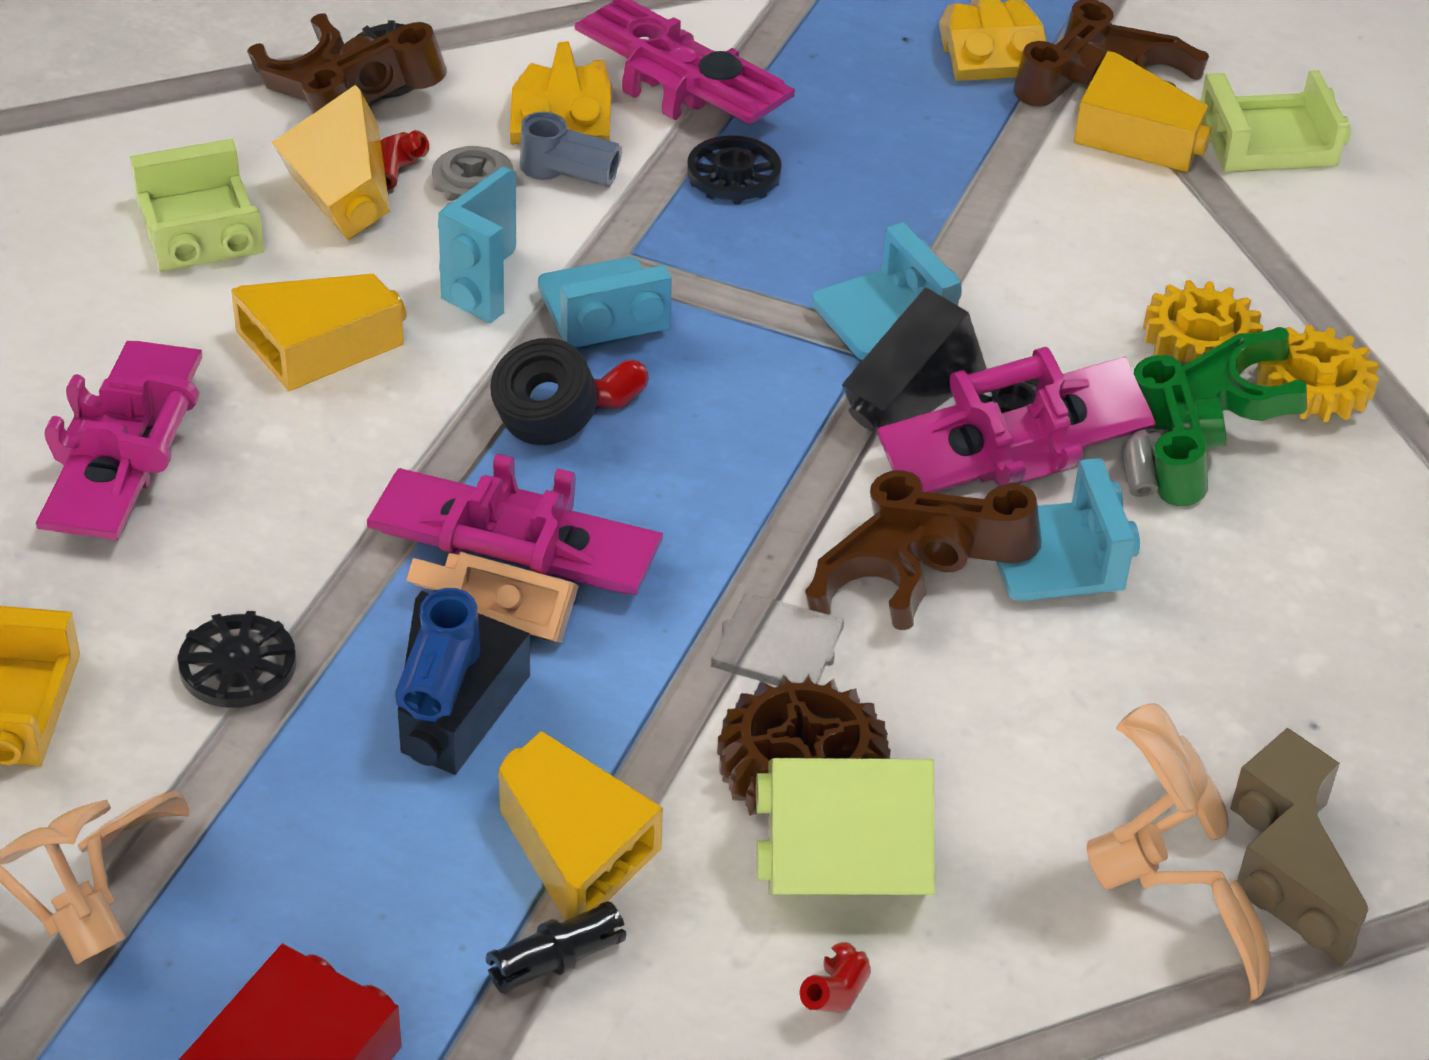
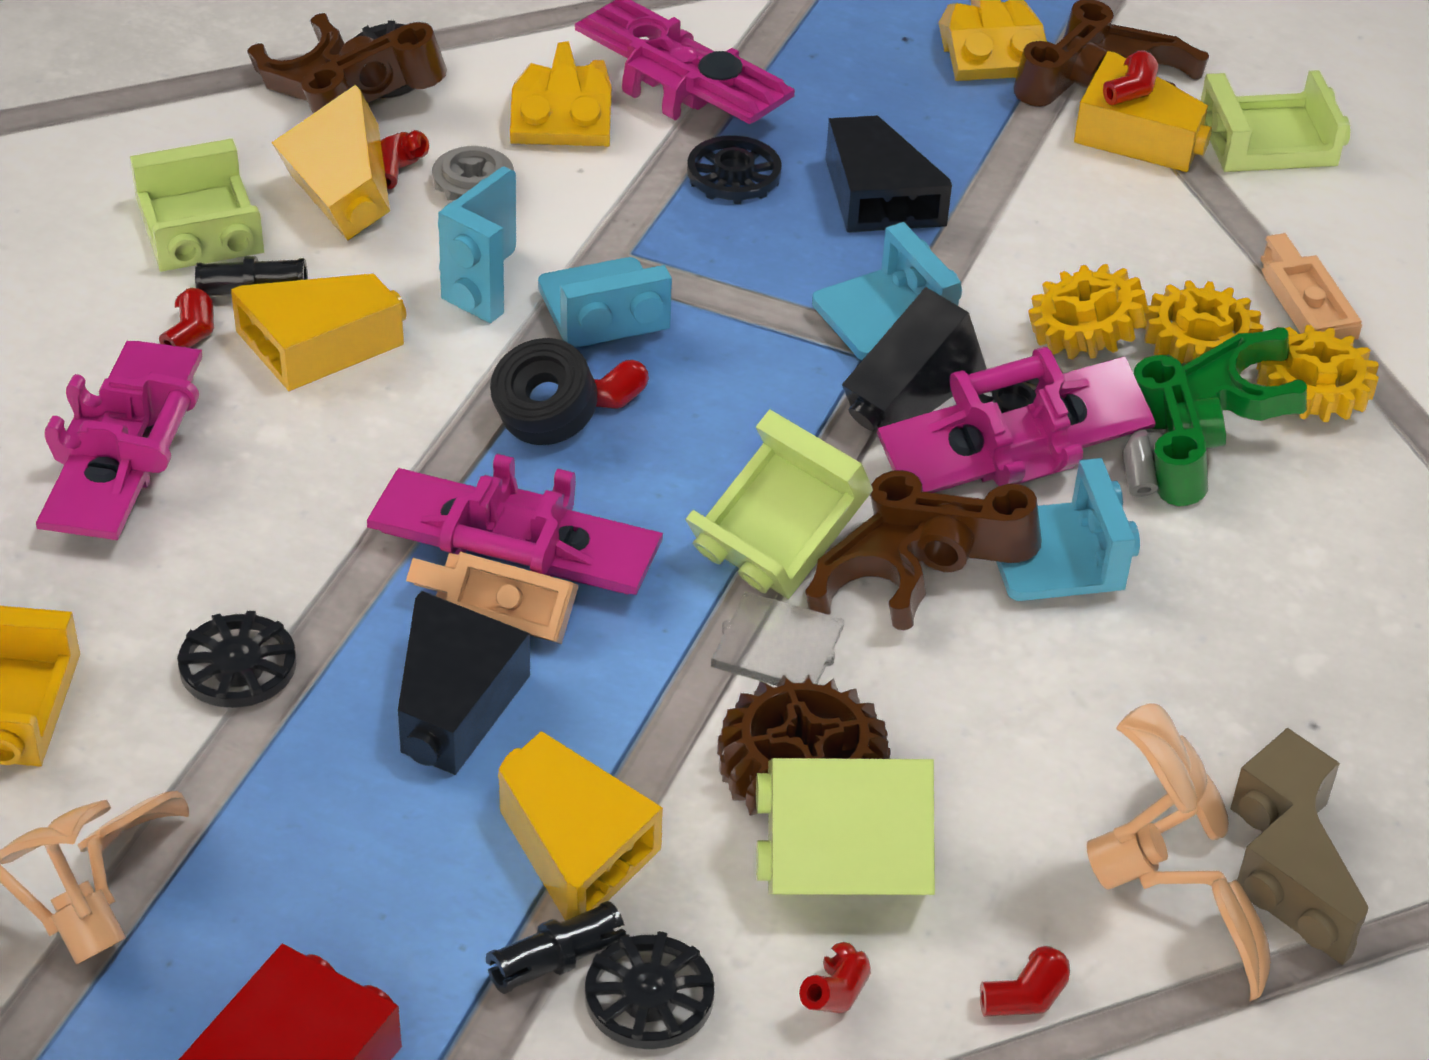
blue piece [395,588,481,722] -> none
sand blue piece [519,111,622,188] -> none
none -> red arm [159,288,214,348]
none -> black pin [195,256,308,296]
none -> black wheel [585,931,714,1049]
none -> yellowish green panel [685,409,873,599]
none -> black slope [825,116,952,232]
none -> red arm [980,946,1070,1016]
none -> yellow gear [1028,264,1149,359]
none -> red arm [1103,50,1159,106]
none -> light nougat hinge [1261,233,1362,339]

